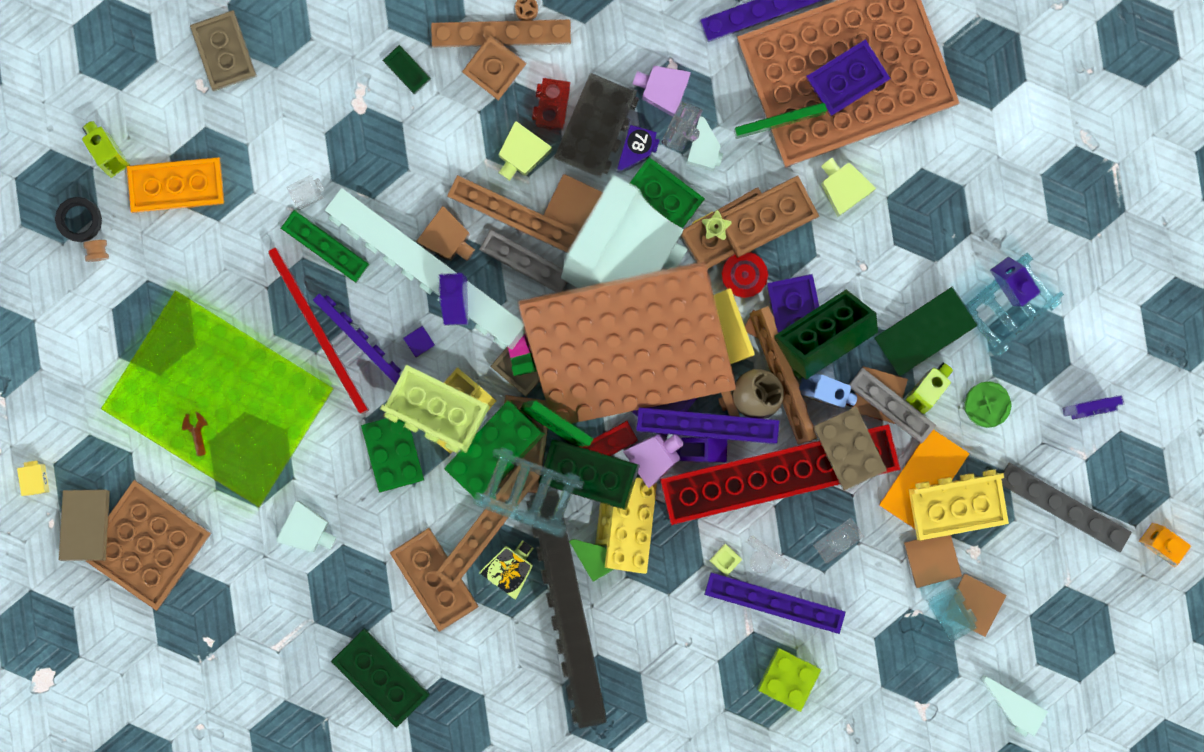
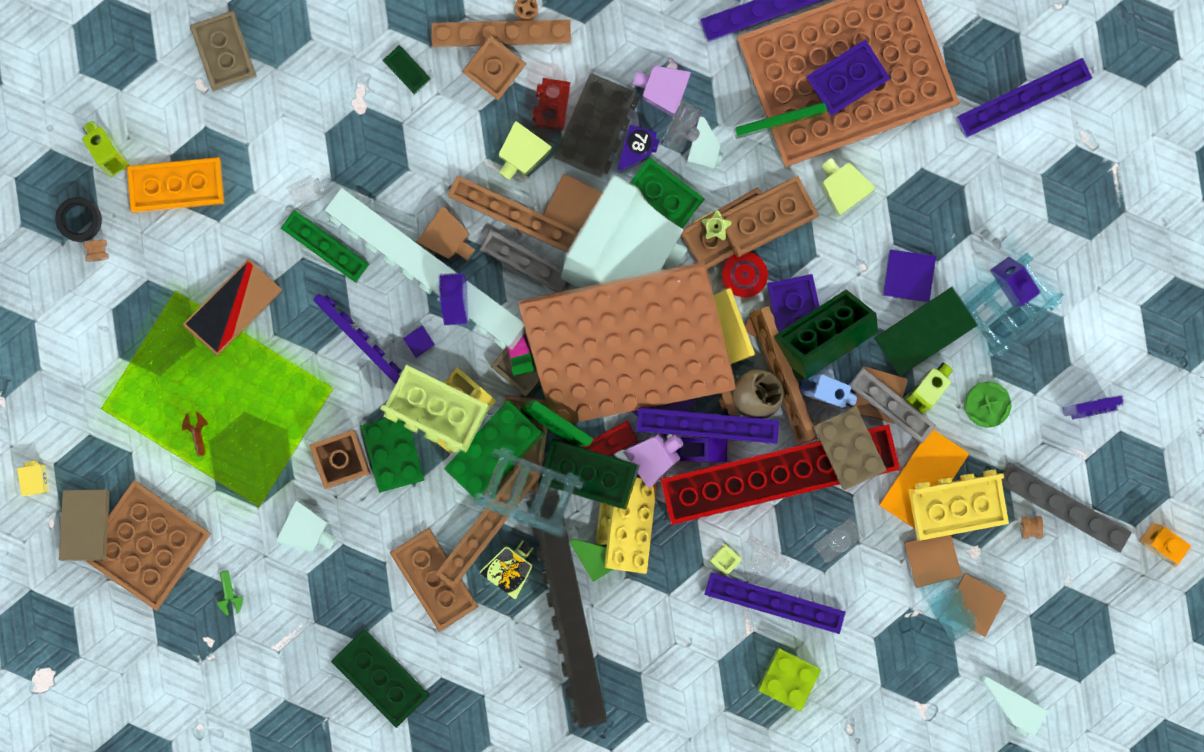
red tile [268,247,369,414] -> none
none -> tile [183,259,282,357]
none -> bright green bar [217,571,243,616]
none -> medium nougat brick [309,429,371,489]
none -> dark purple tile [883,249,936,302]
none -> dark purple plate [956,58,1093,138]
none -> medium nougat wheel [1020,516,1043,539]

